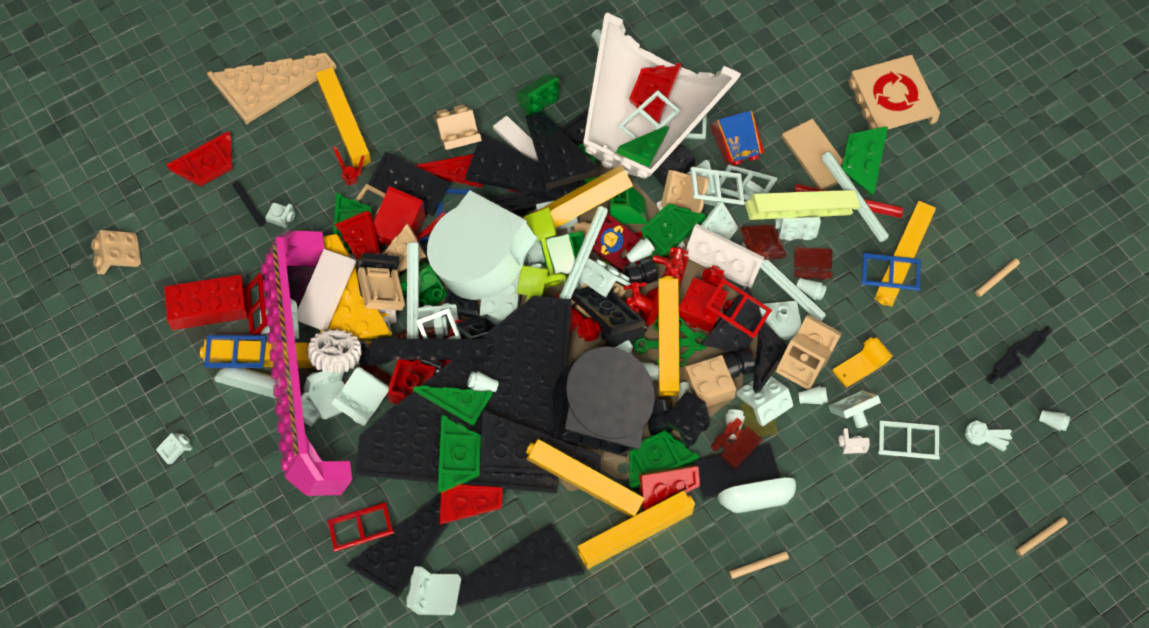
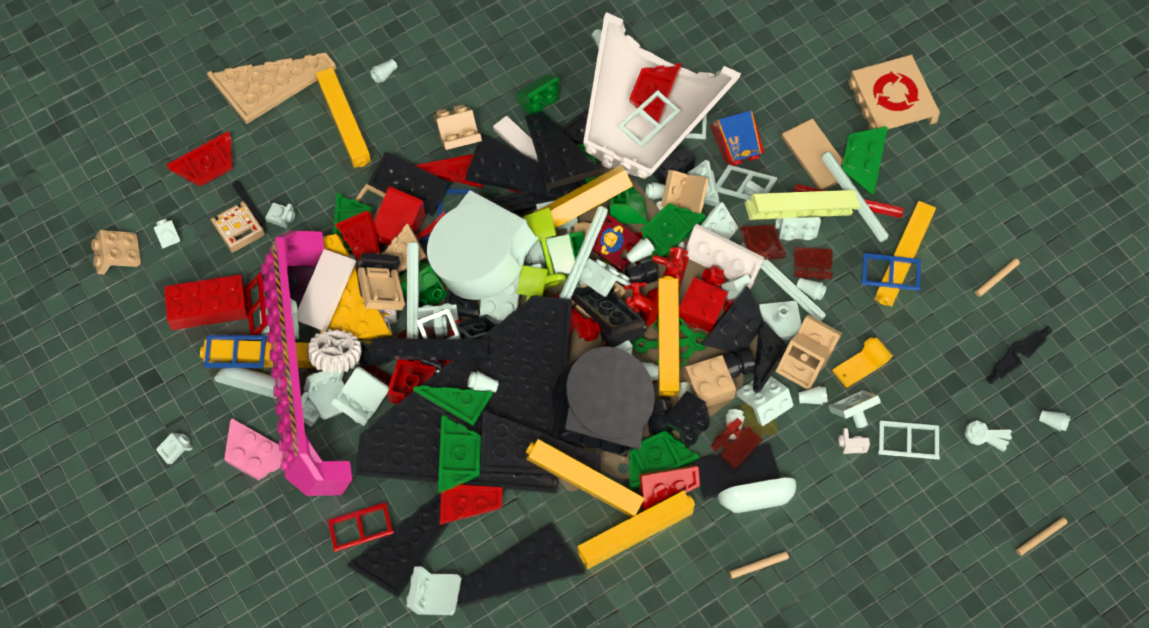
red plant [333,146,365,186] -> none
green wing [616,126,670,167] -> none
light aqua window [690,167,745,205] -> none
red window [705,278,772,339] -> none
none -> light aqua bracket [154,219,180,248]
none -> tan container [210,201,265,253]
none -> bright pink wing [224,419,283,481]
none -> light aqua cone [370,59,397,83]
none -> light aqua cone [646,182,665,200]
none -> light aqua bracket [721,274,751,300]

